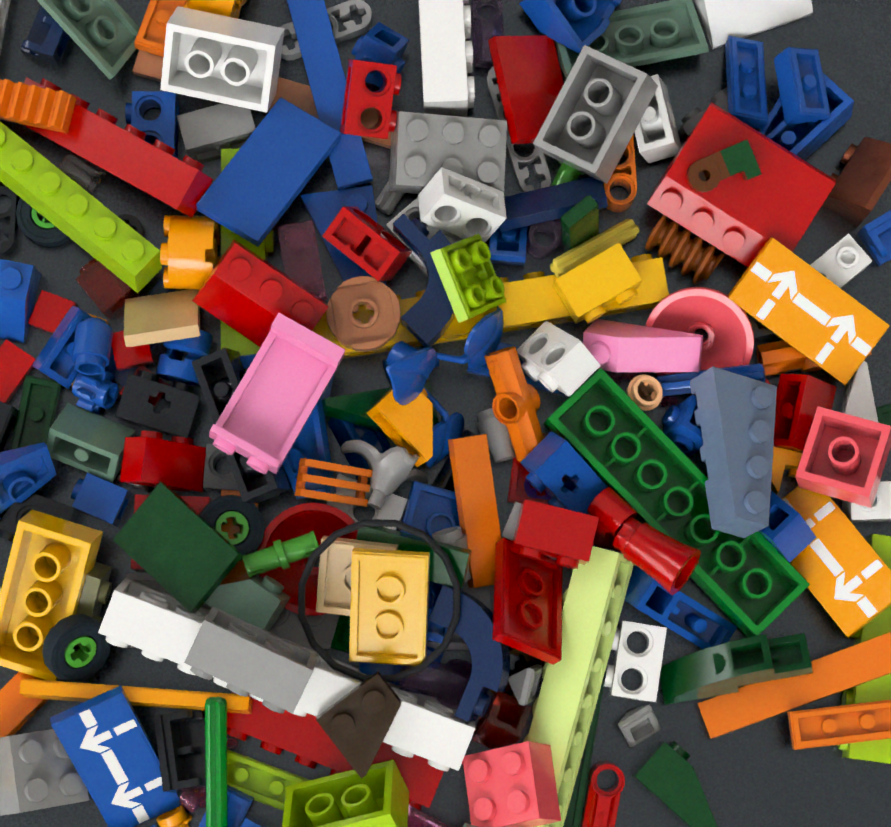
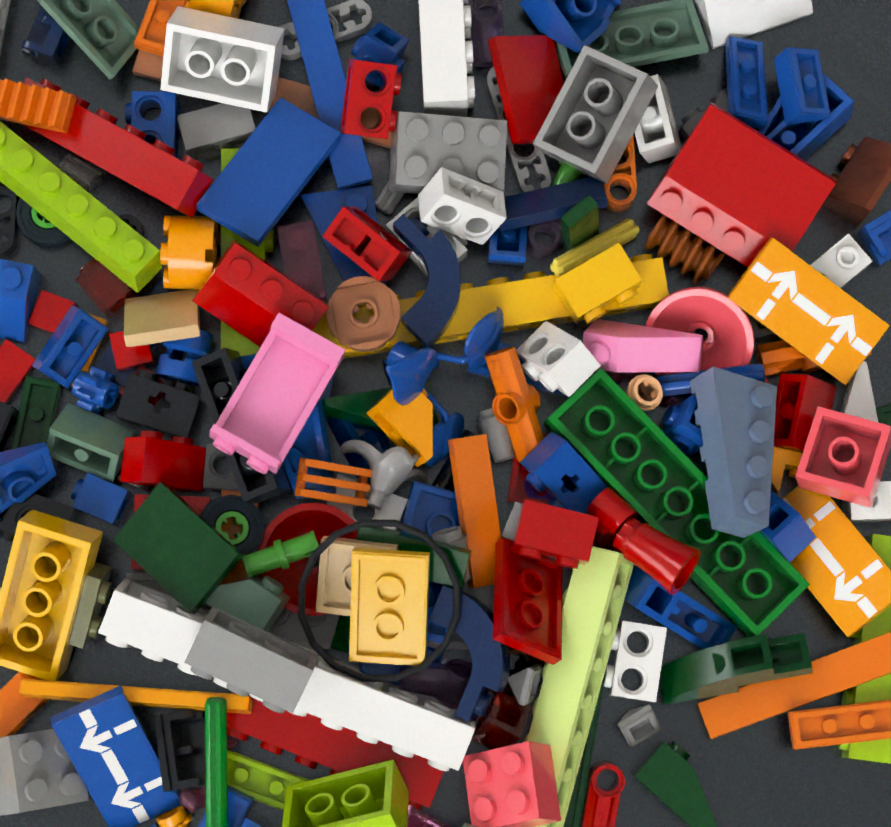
black bush [42,614,111,682] -> none
blue brick [72,318,113,376] -> none
dark brown wing [316,671,402,779] -> none
lime tile [430,233,506,323] -> none
leg [686,139,762,193] -> none

